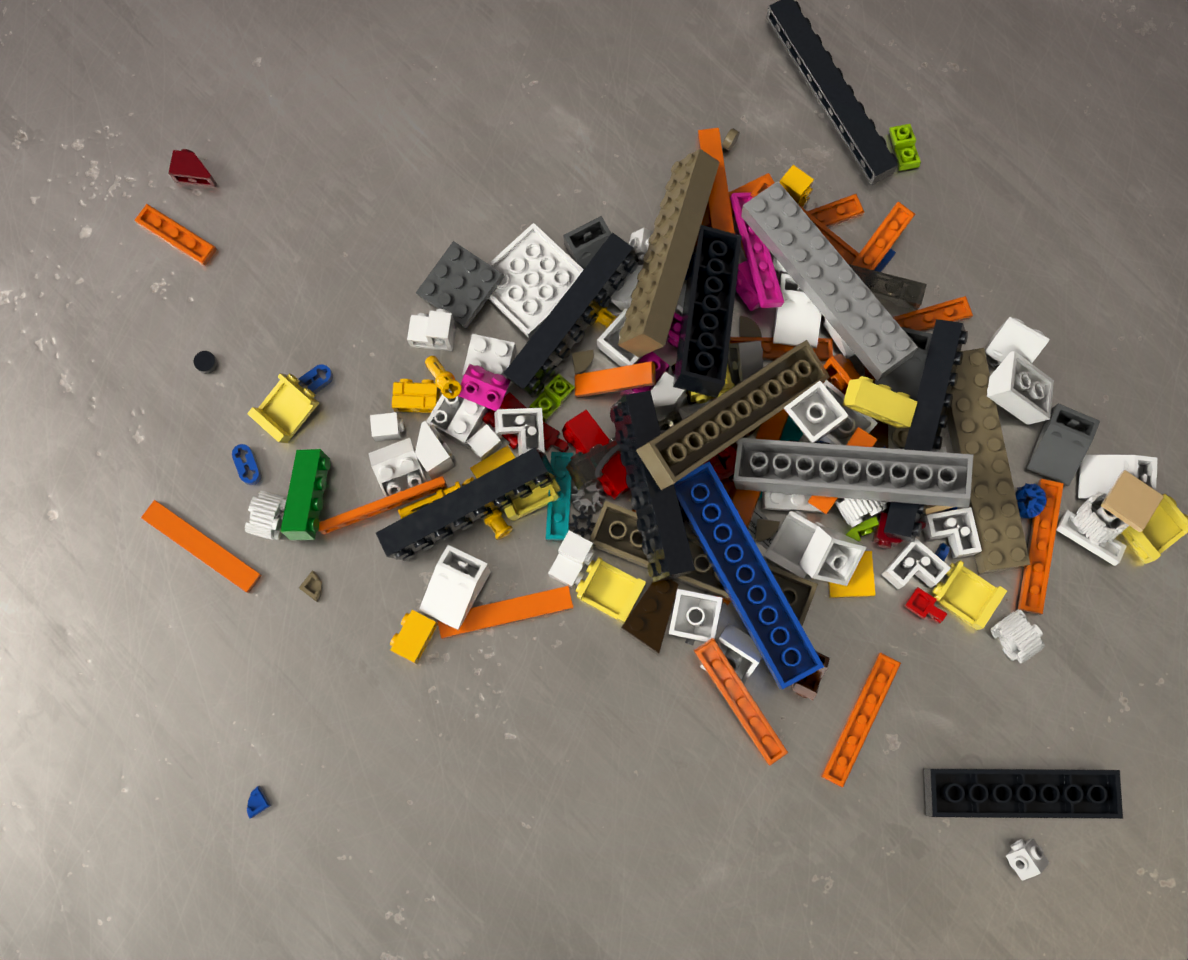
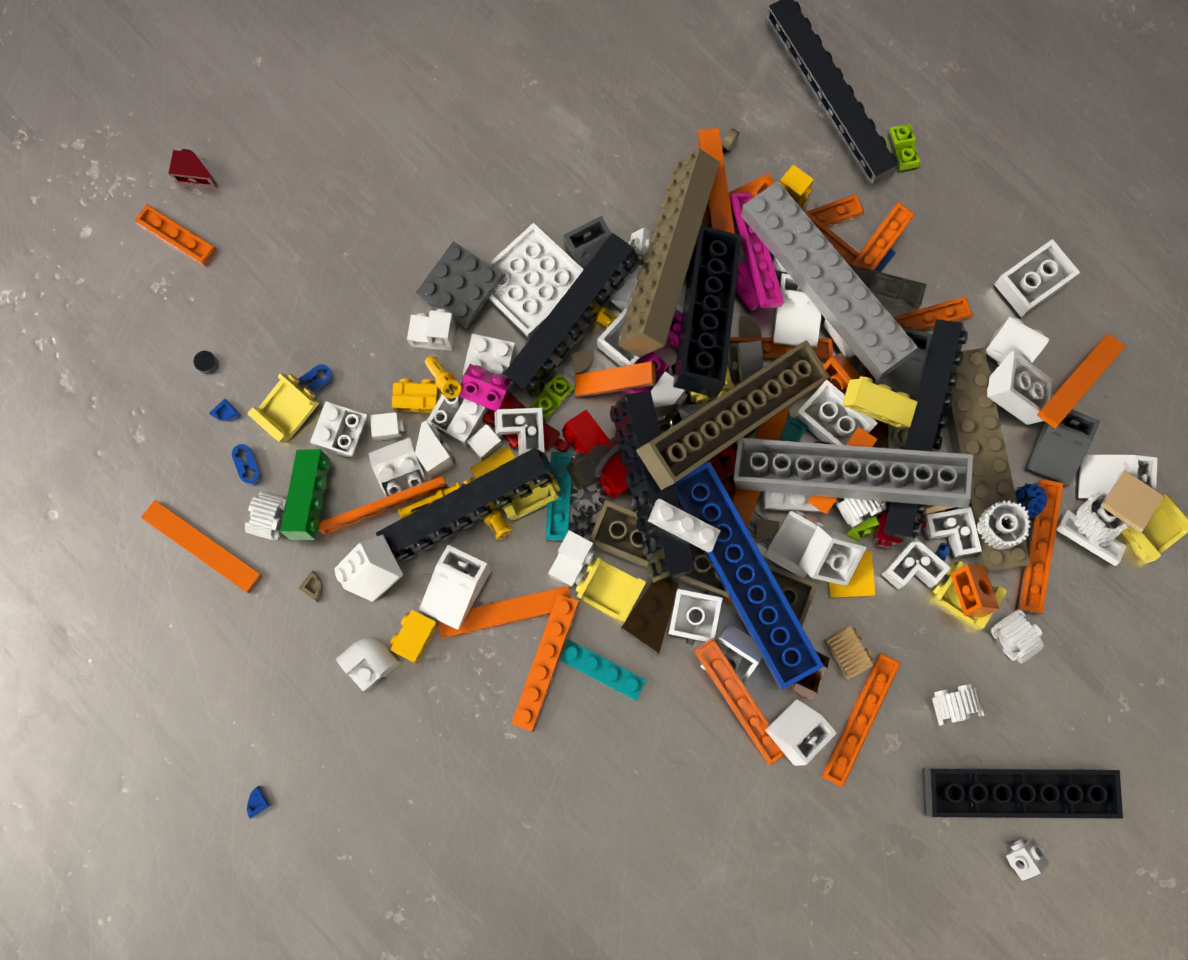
white slope [784,381,849,443] -> none
red plate [904,587,947,624] -> none
none -> blue tile [209,399,241,421]
none -> white slope [310,401,368,457]
none -> white slope [334,535,403,602]
none -> white brick [336,637,402,692]
none -> orange plate [511,594,580,732]
none -> teal plate [559,639,647,701]
none -> white plate [648,499,720,553]
none -> white slope [765,699,837,766]
none -> tan brick [824,626,874,680]
none -> white brick [932,684,985,726]
none -> orange brick [951,564,1000,618]
none -> white brick [977,500,1031,550]
none -> white brick [994,239,1080,318]
none -> orange tile [1037,333,1126,429]

